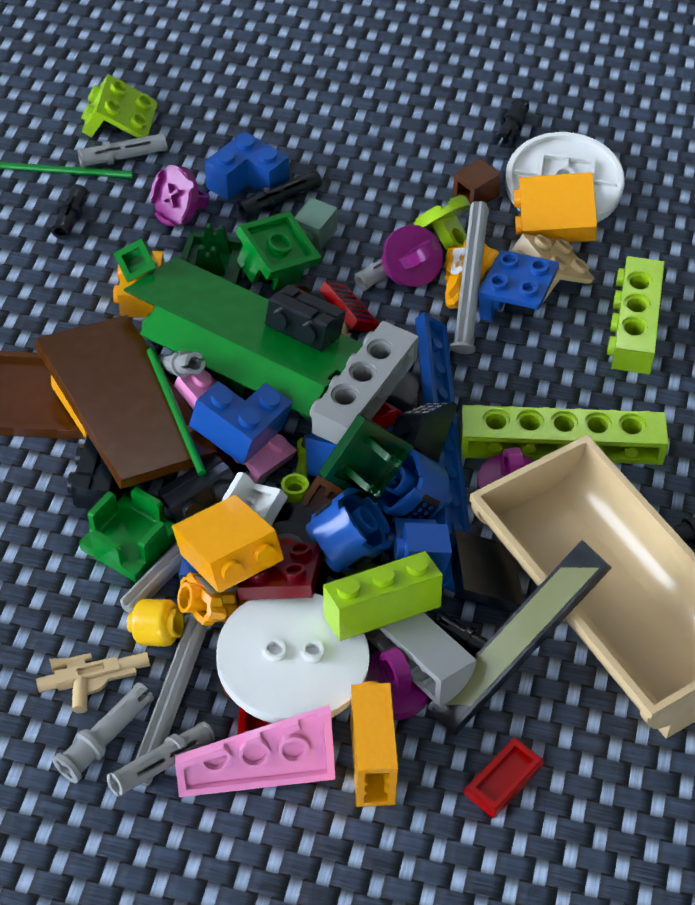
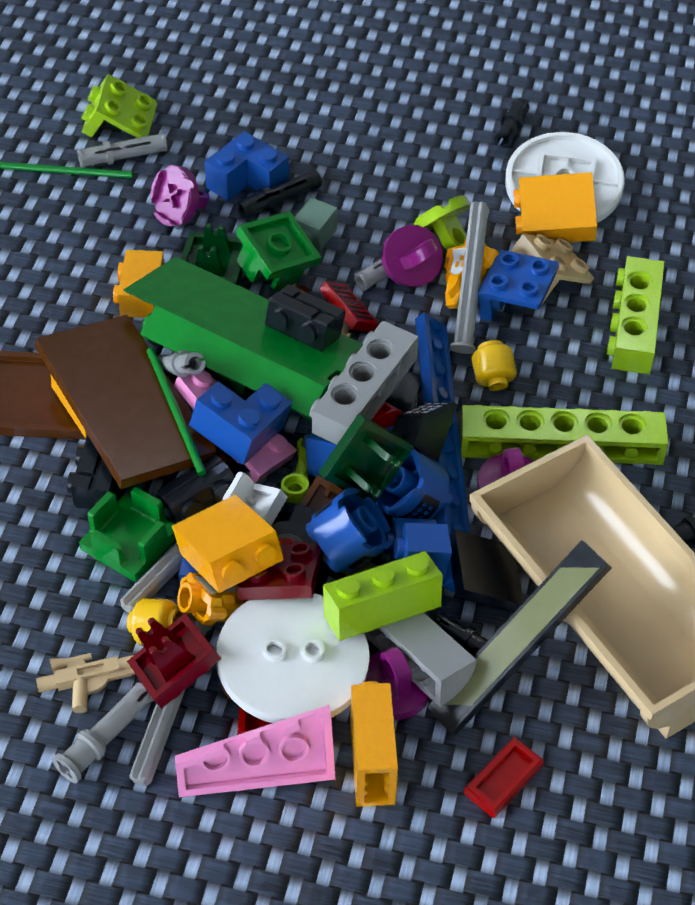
black pin [51,184,89,240] -> none
light grey pin [107,721,215,797] -> none
green brick [113,238,158,283] -> none
reddish brown brick [452,158,501,209] -> none
none -> dark red plate [127,613,222,709]
none -> yellow head [471,340,517,391]

